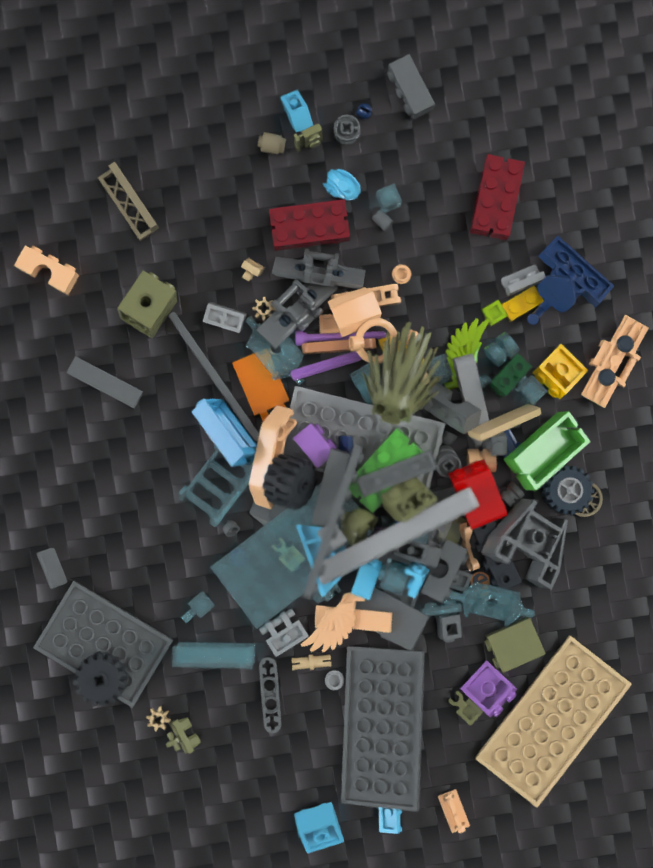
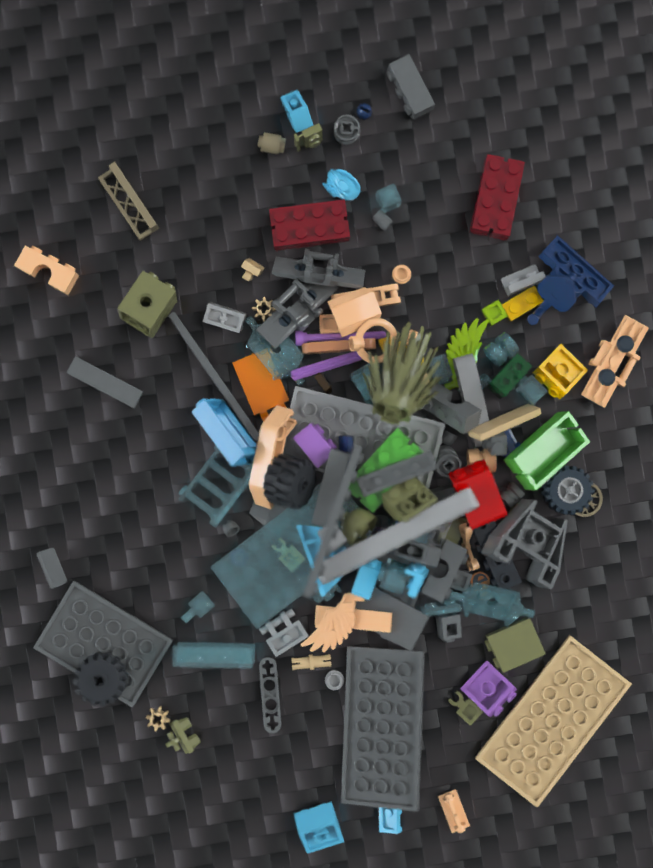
none -> dark brown tile [314,373,332,394]

